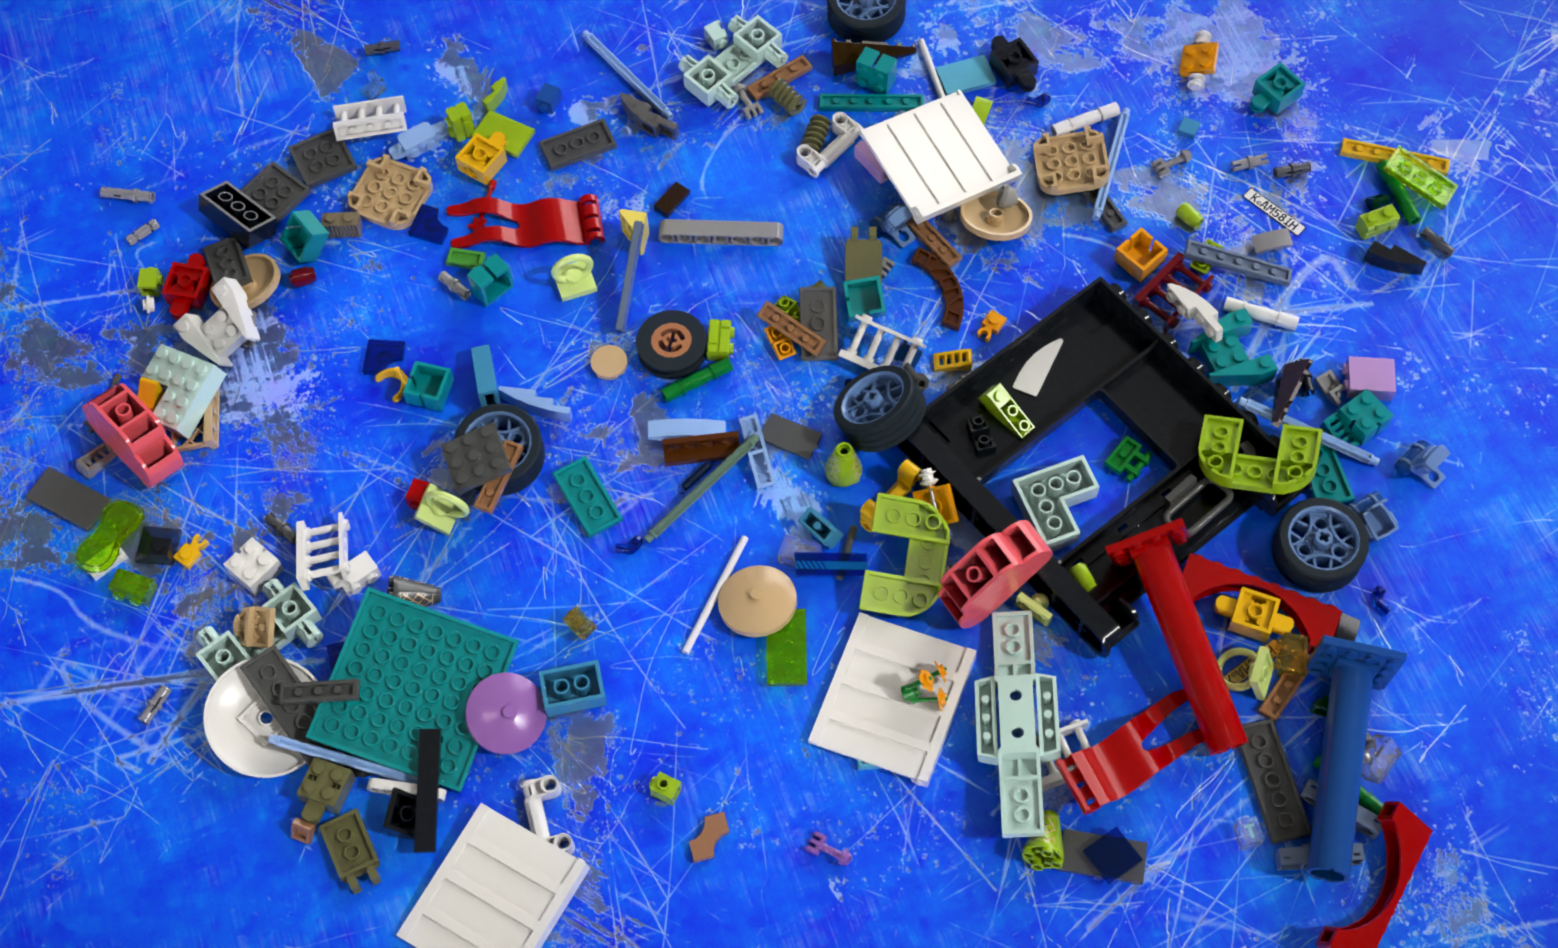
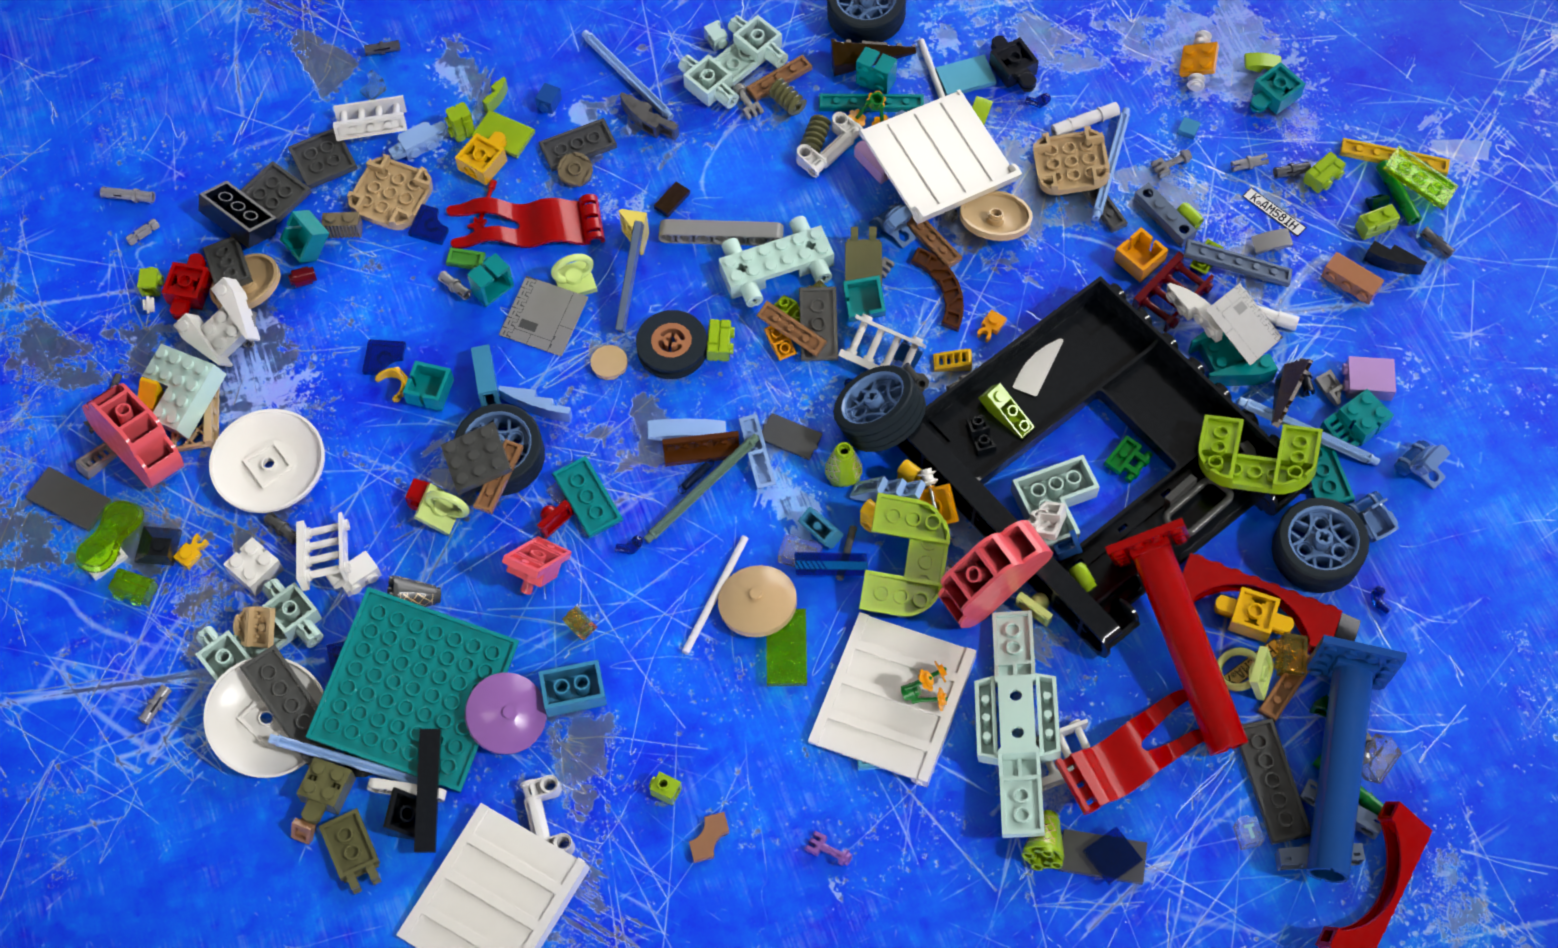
dark grey tile [279,679,361,705] -> none
green piece [660,357,733,403] -> none
light grey cone [996,184,1019,208] -> none
none -> white dish [209,409,325,513]
none -> light grey sticker [499,276,588,356]
none -> coral brick [502,536,572,595]
none -> red tile [537,500,574,539]
none -> dark tan tile [557,152,593,187]
none -> light aqua piece [719,216,834,308]
none -> plant [848,91,890,127]
none -> light blue slope [849,476,926,502]
none -> white slope [1028,501,1067,541]
none -> blue tile [1053,529,1082,561]
none -> sand blue piece [1133,183,1197,248]
none -> sticker [1206,283,1283,365]
none -> lime slope [1244,52,1282,73]
none -> lime brick [1303,152,1346,193]
none -> nougat brick [1321,252,1384,305]

